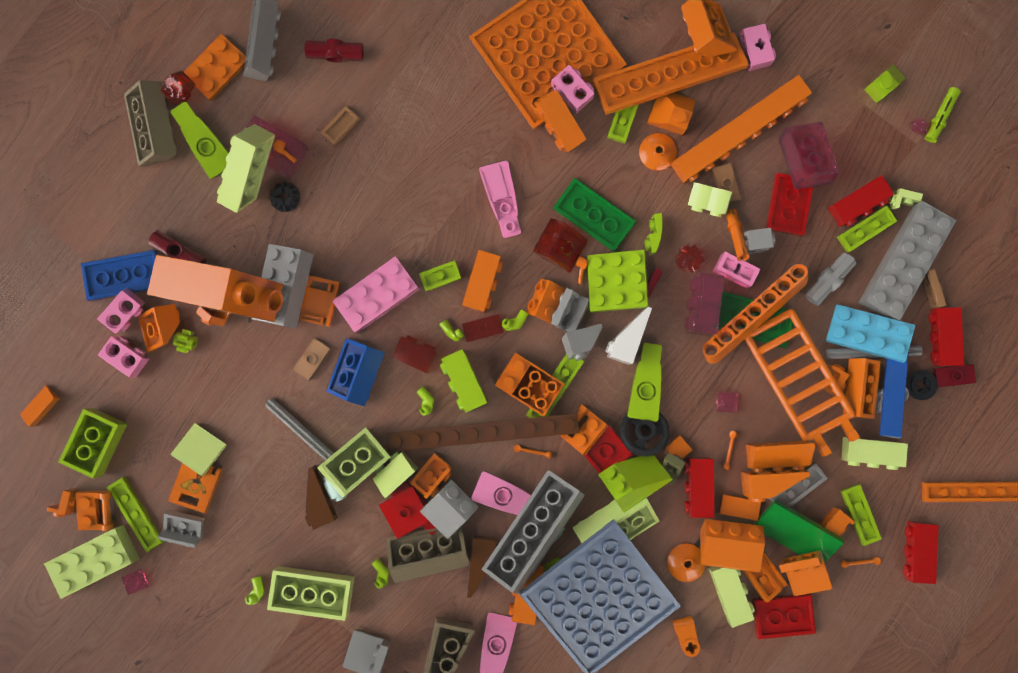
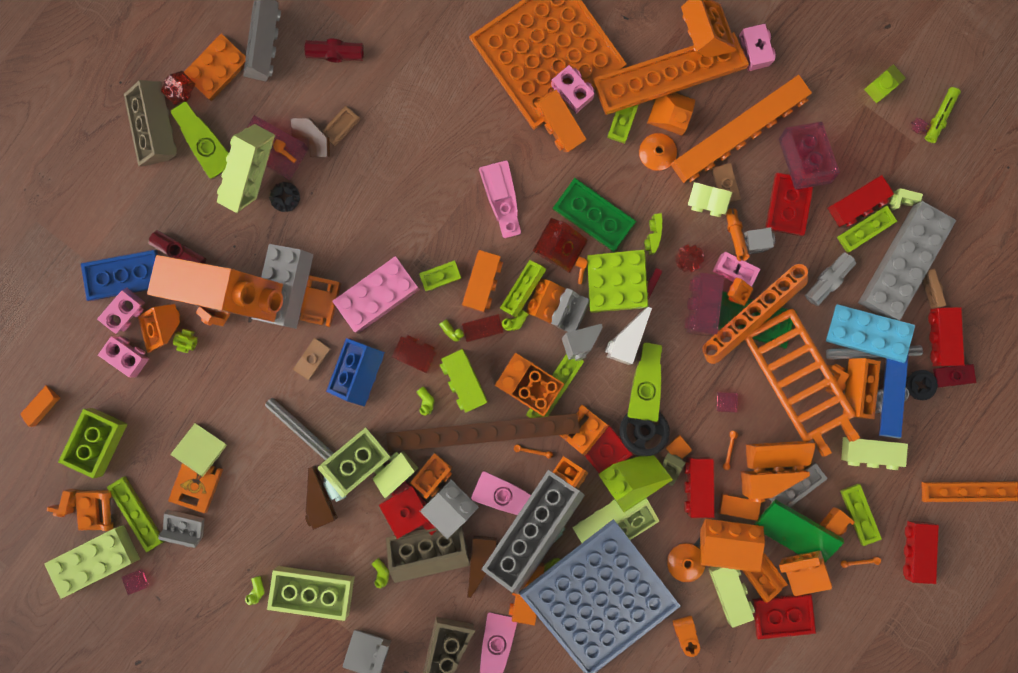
none -> reddish brown tile [291,118,330,157]
none -> lime plate [500,260,546,318]
none -> orange slope [553,456,588,489]
none -> orange bracket [727,277,753,306]

